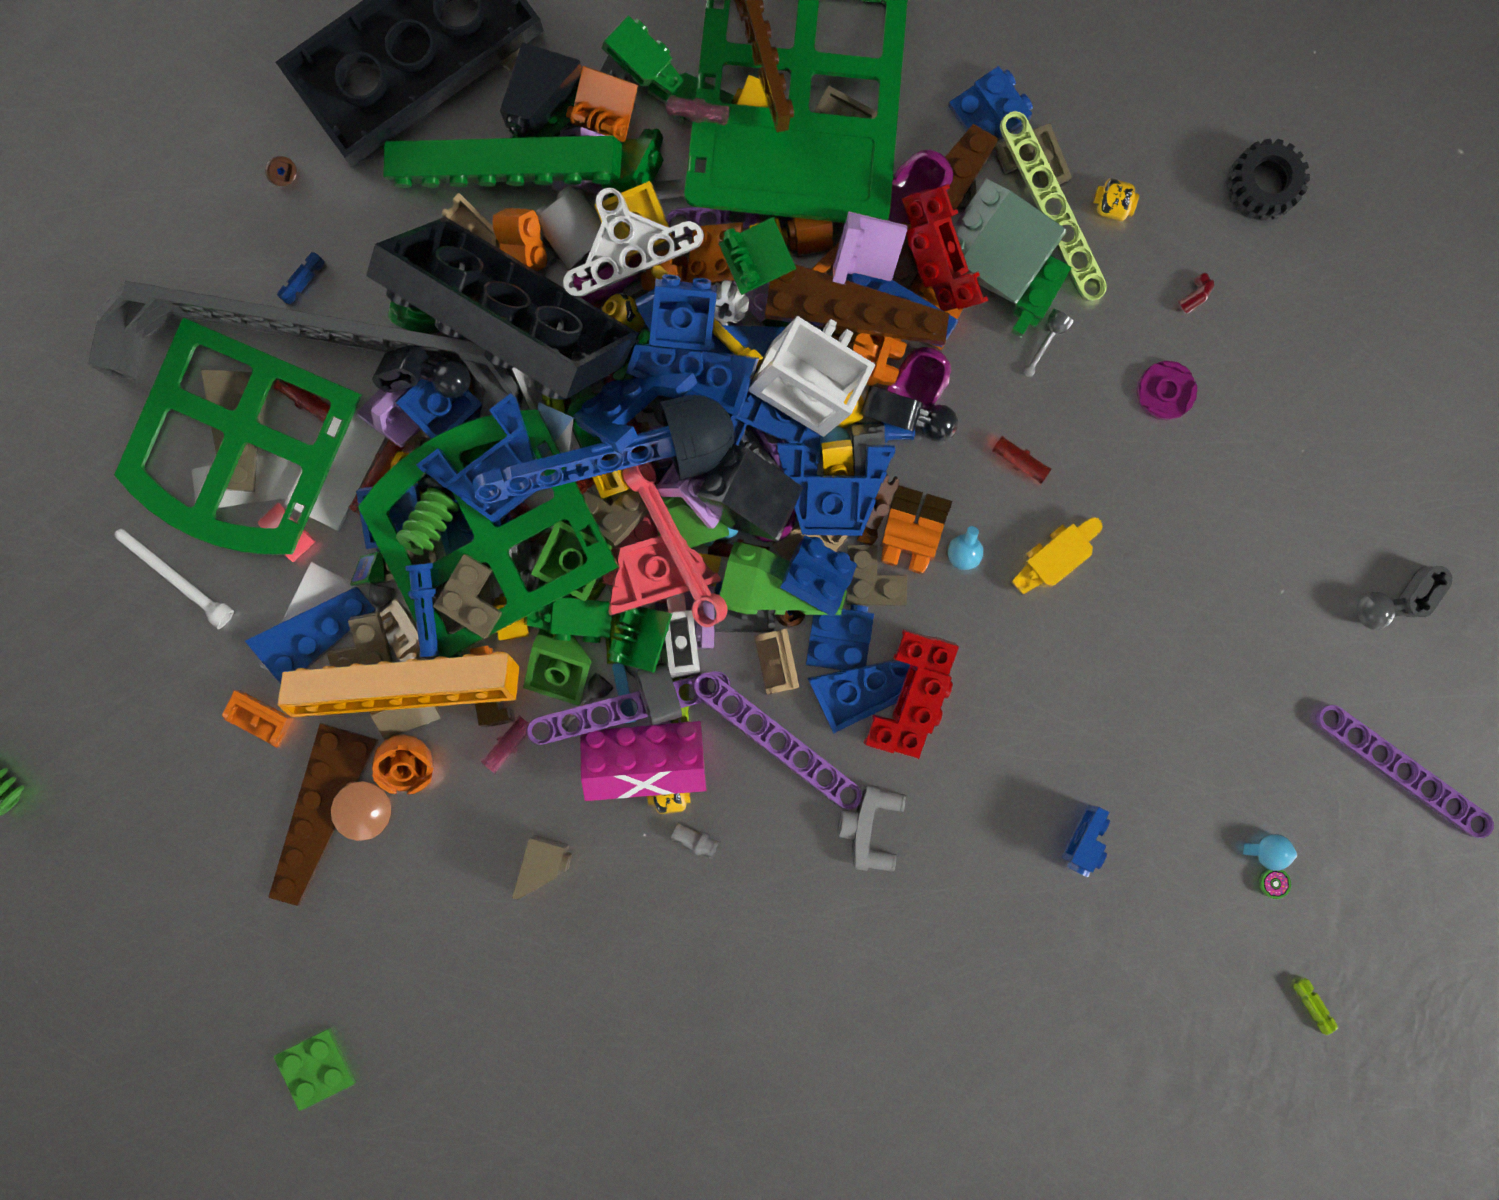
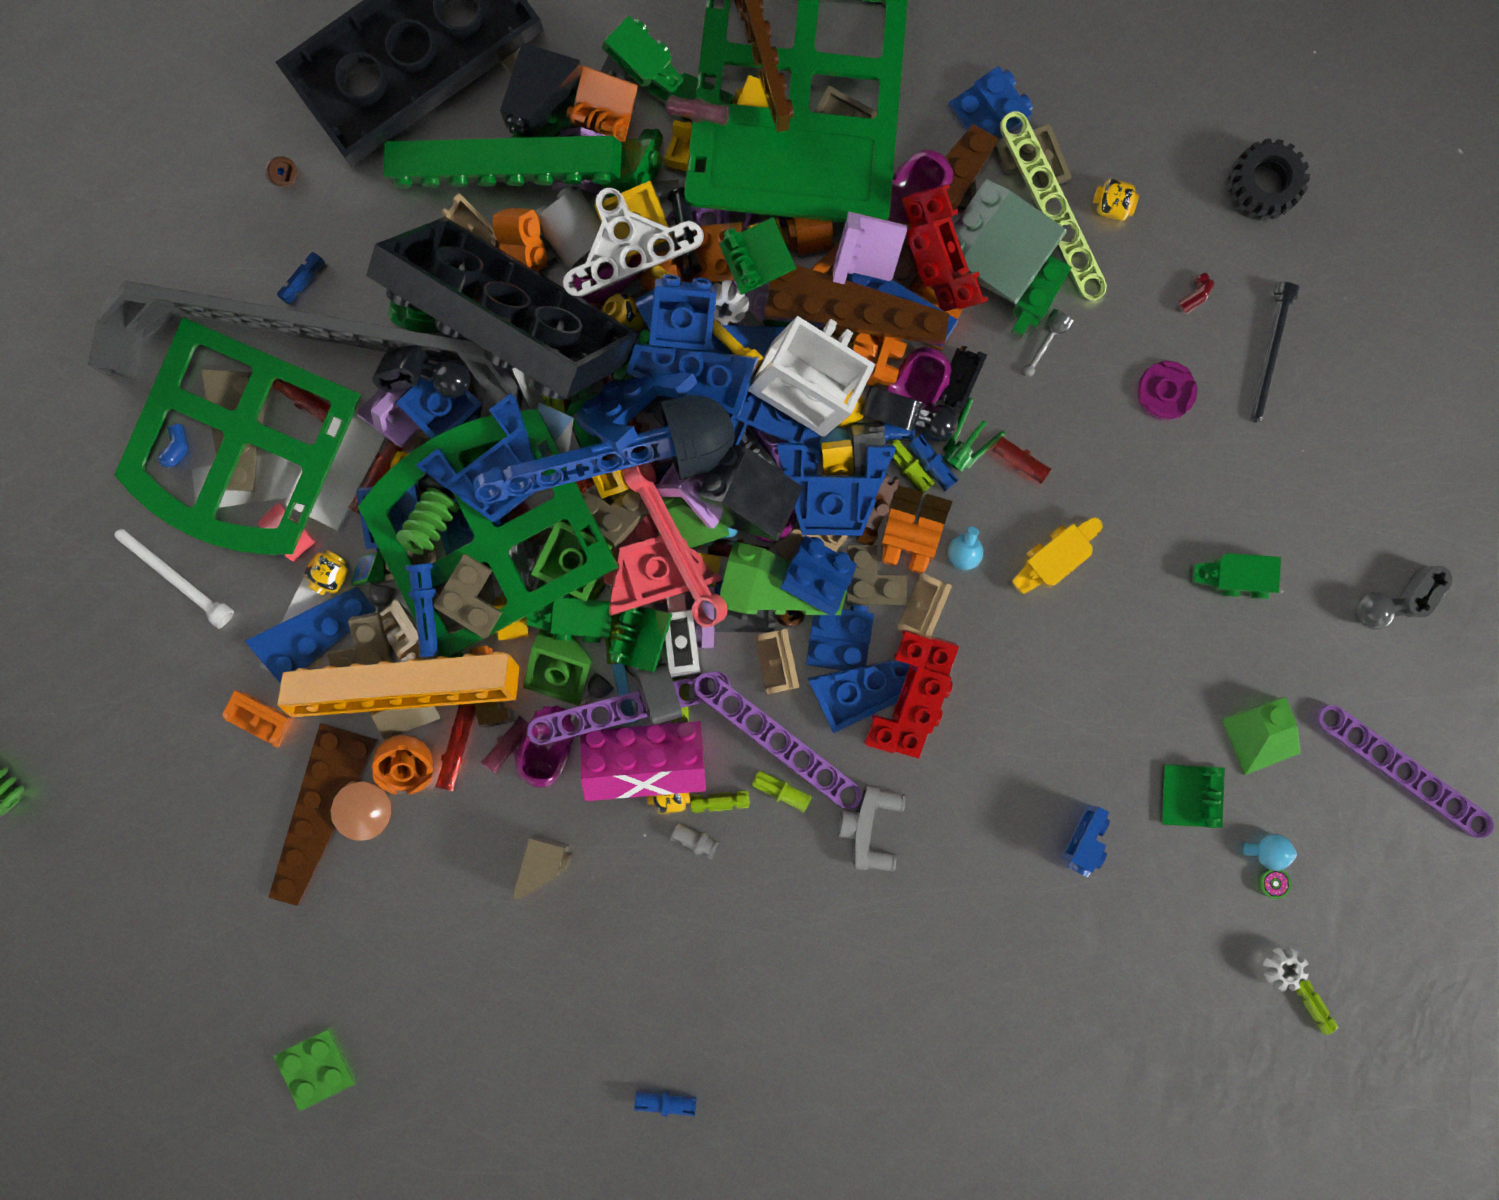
none -> blue arm [158,424,188,467]
none -> yellow head [304,550,349,596]
none -> clear red pin [435,703,476,792]
none -> magenta hair [514,705,575,787]
none -> blue pin [634,1091,697,1117]
none -> yellow bracket [664,120,697,171]
none -> black pin [668,187,702,275]
none -> lime axle [691,790,750,813]
none -> lime axle [752,771,812,813]
none -> lime axle [889,439,935,493]
none -> tan hinge [896,575,952,636]
none -> blue pin [907,434,959,492]
none -> black hinge [936,346,987,414]
none -> green plant [942,398,1006,472]
none -> green hinge [1162,765,1225,828]
none -> green hinge [1192,553,1281,600]
none -> bright green slope [1222,697,1301,775]
none -> black piece [1251,281,1300,423]
none -> white piece [1263,946,1309,992]

